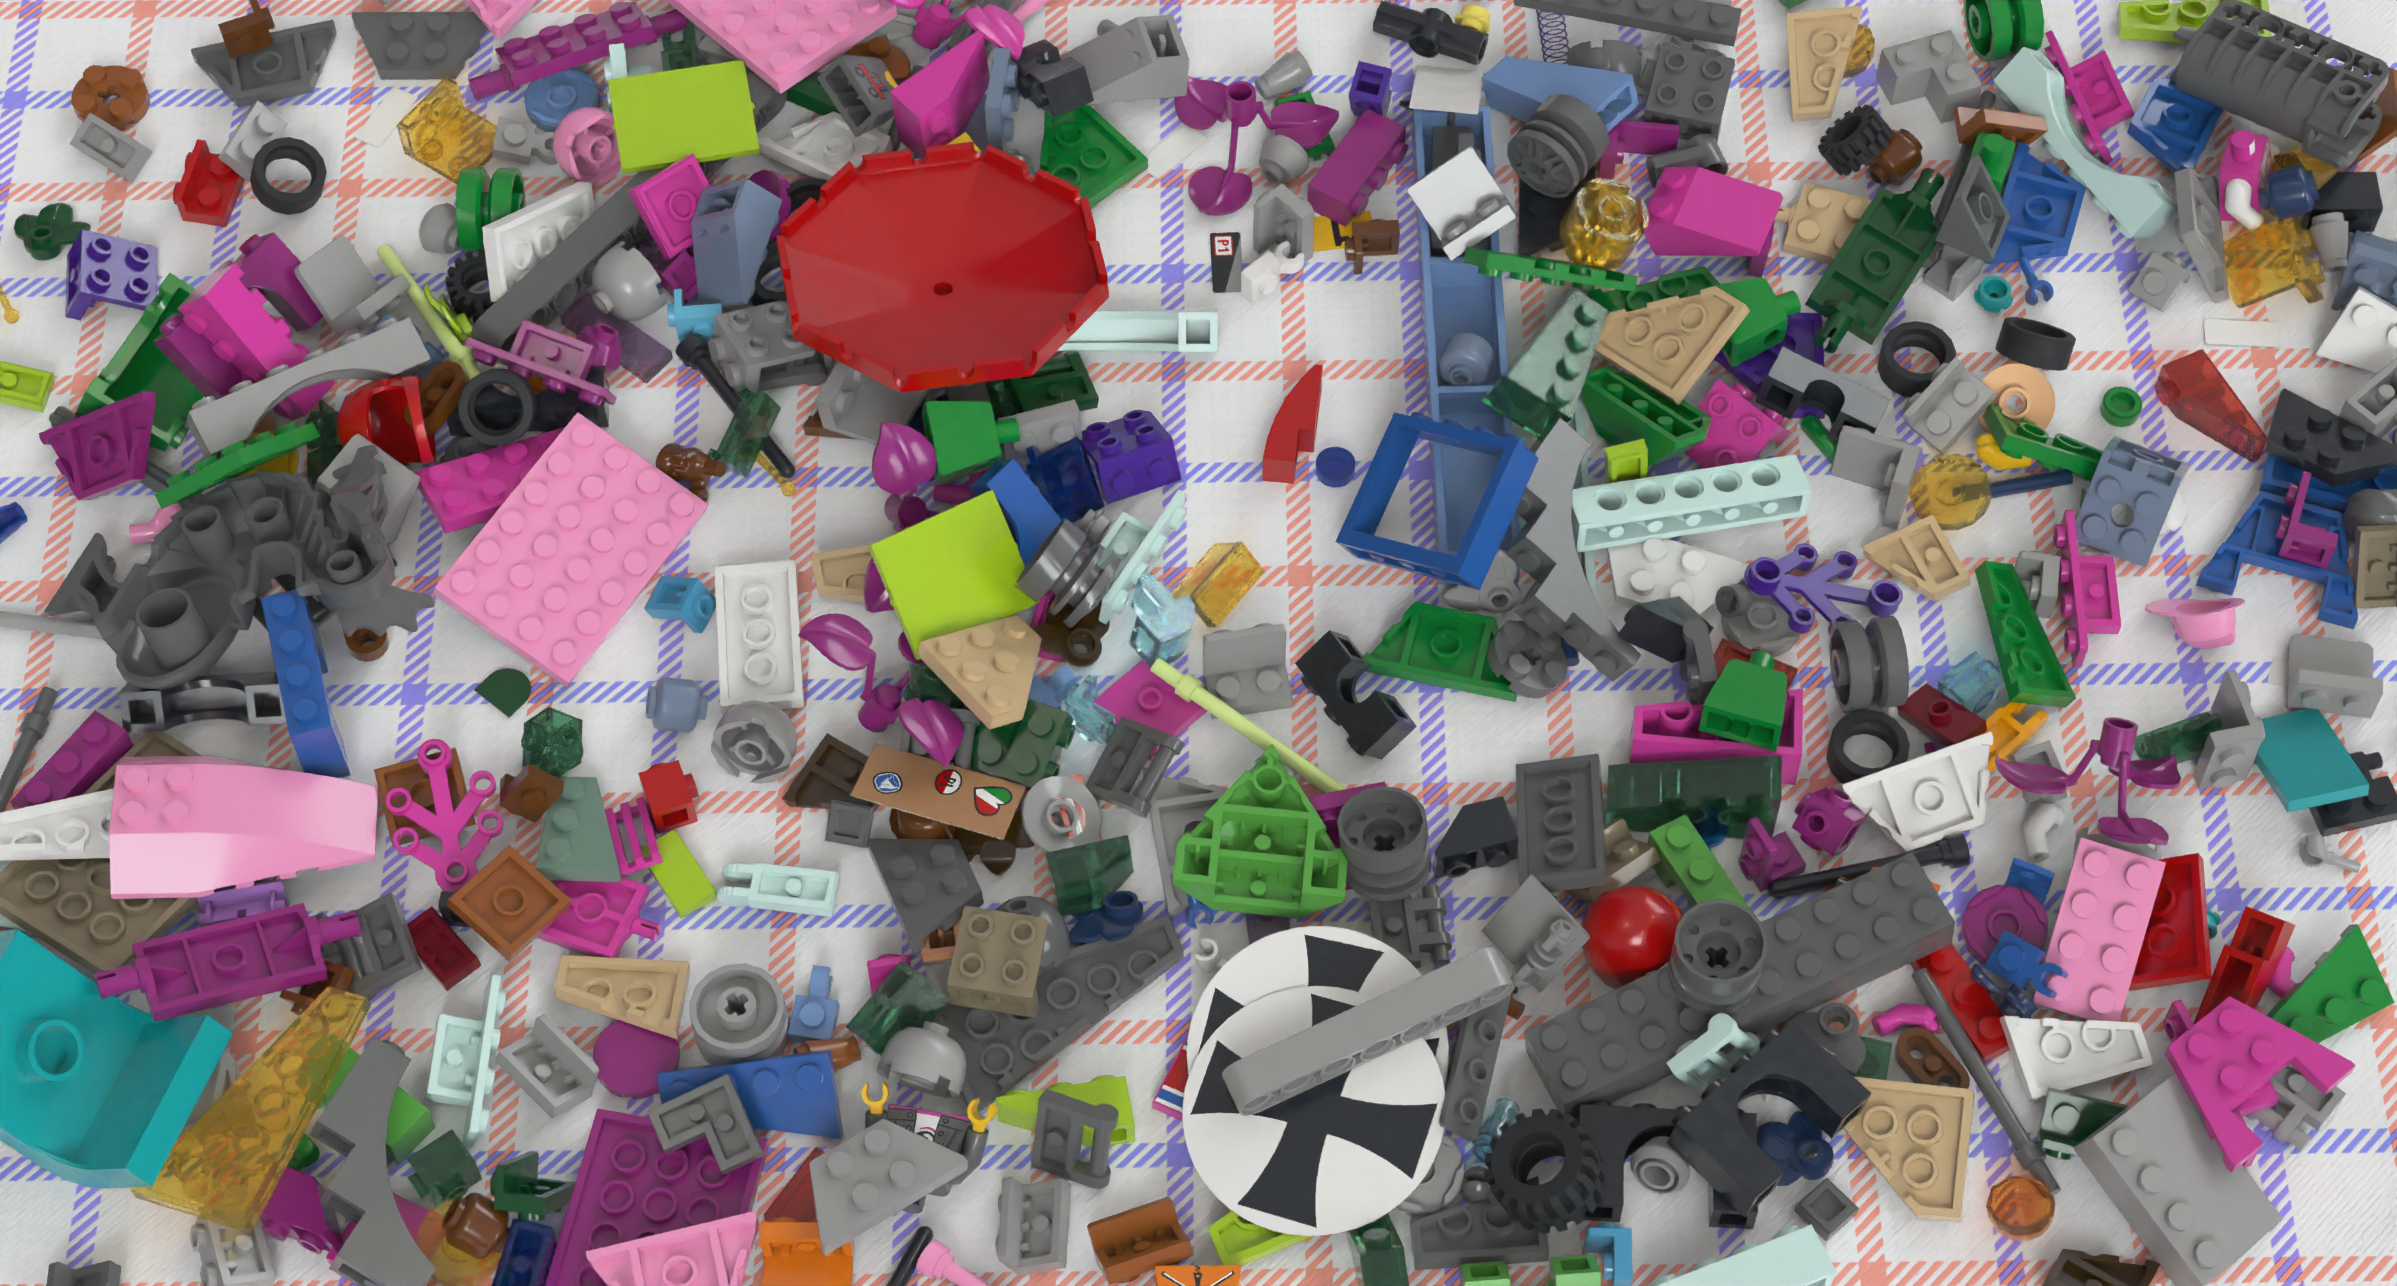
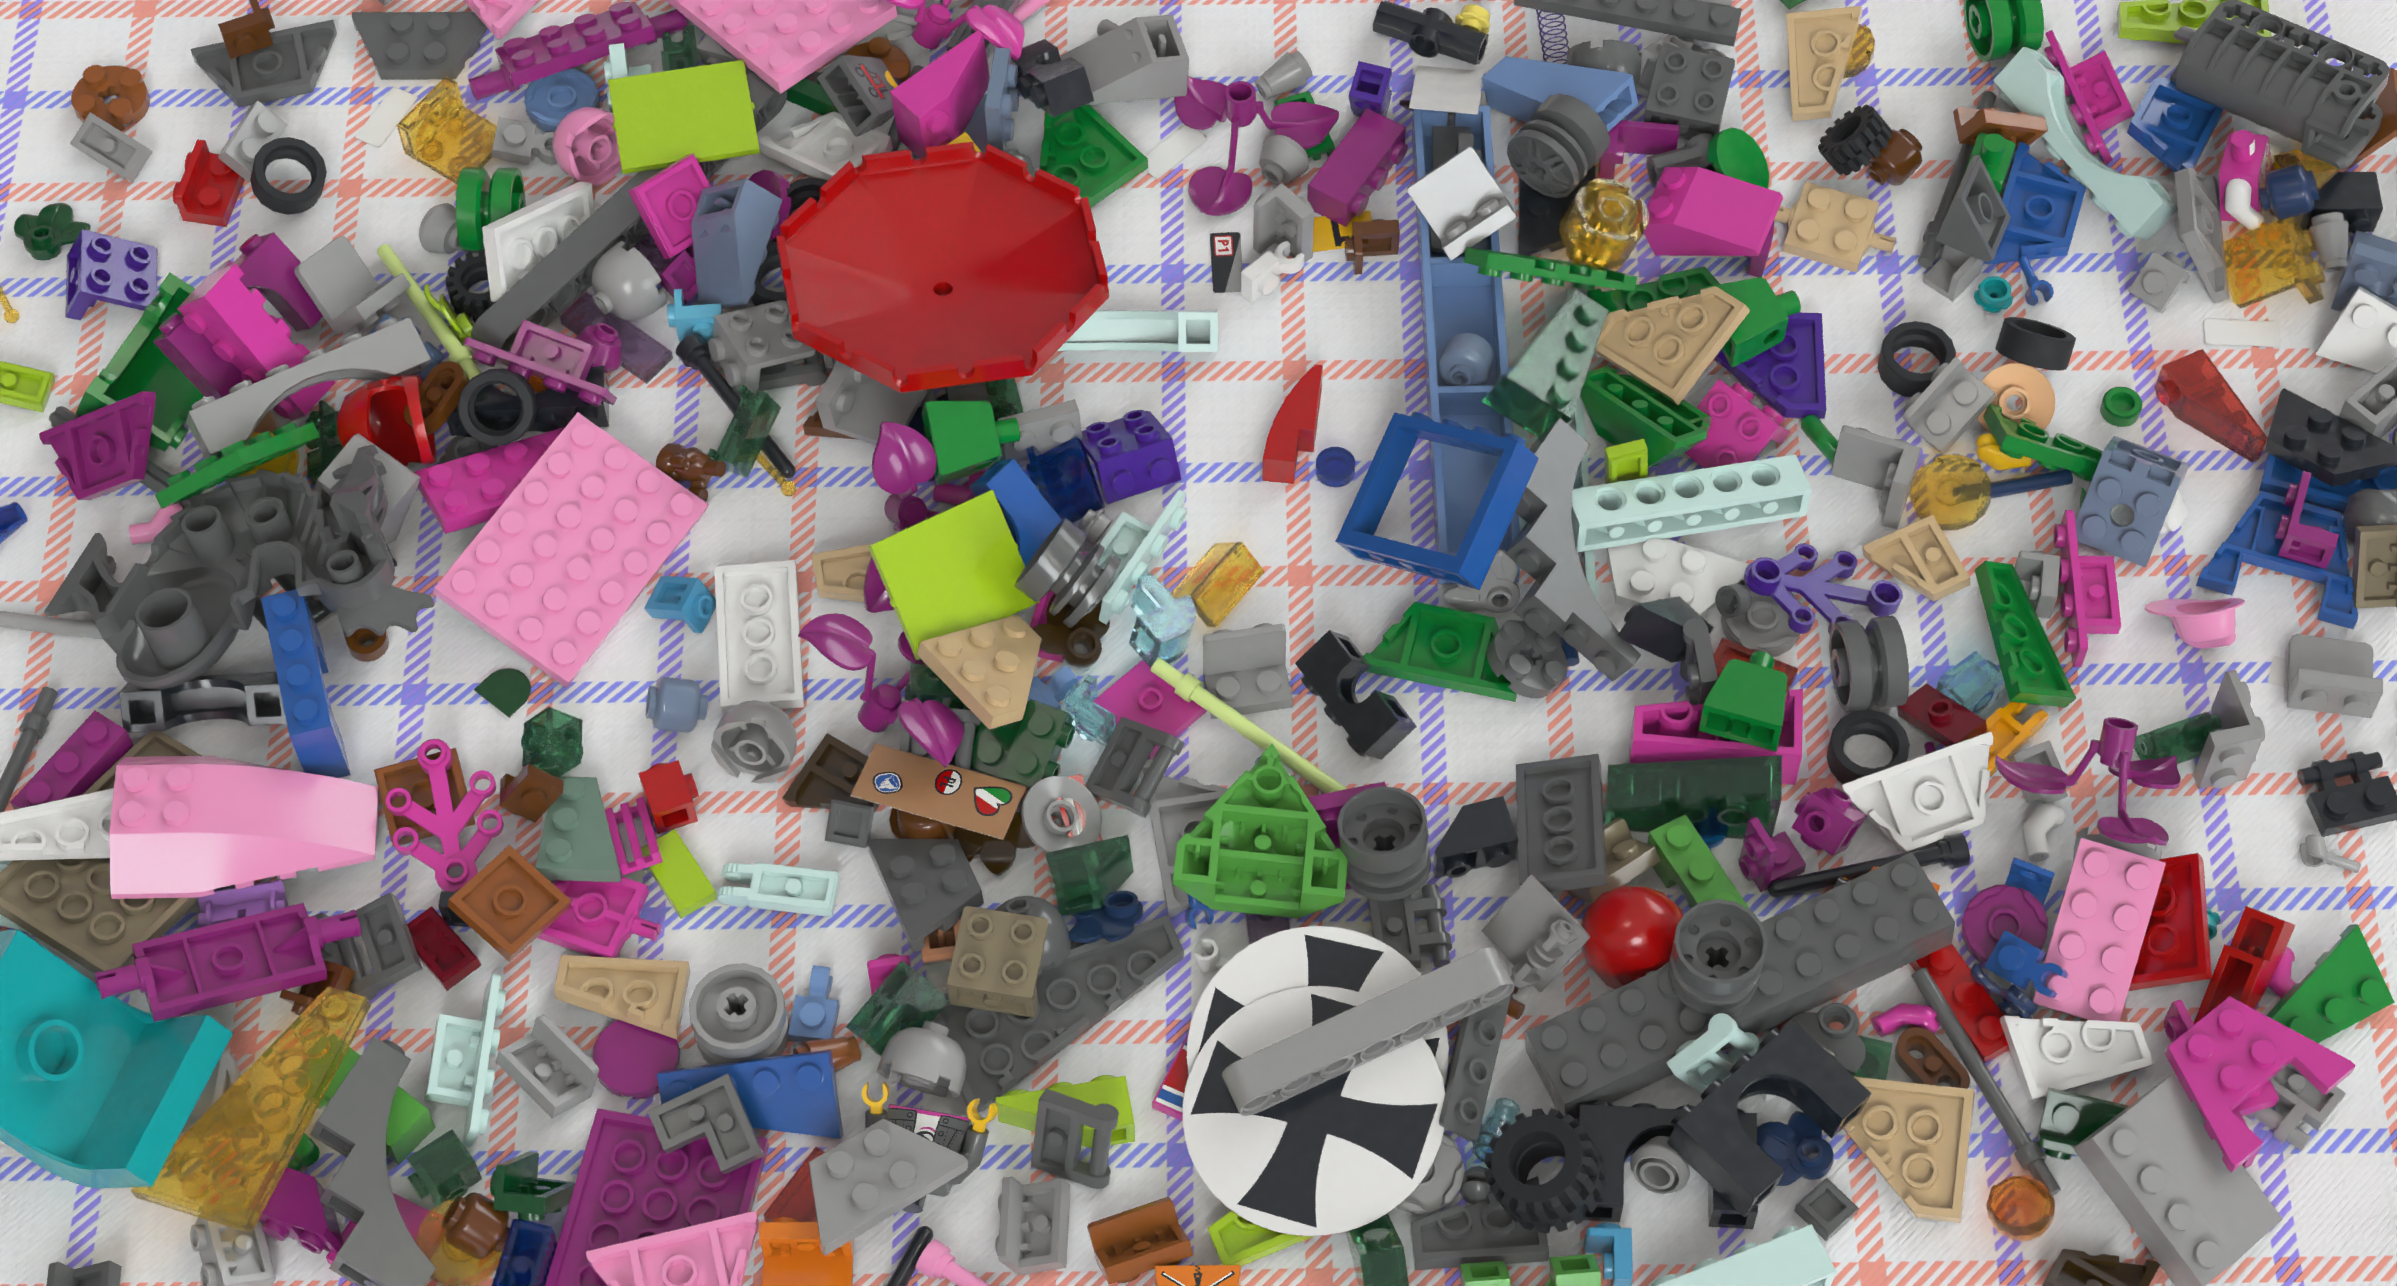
dark green plate [1002,351,1099,413] -> none
arch [1755,347,1891,443] -> none
dark green plate [1805,168,1945,353] -> none
light grey brick [1876,30,1982,124] -> none
teal tile [2255,709,2369,812] -> none
none -> green tile [1707,127,1770,188]

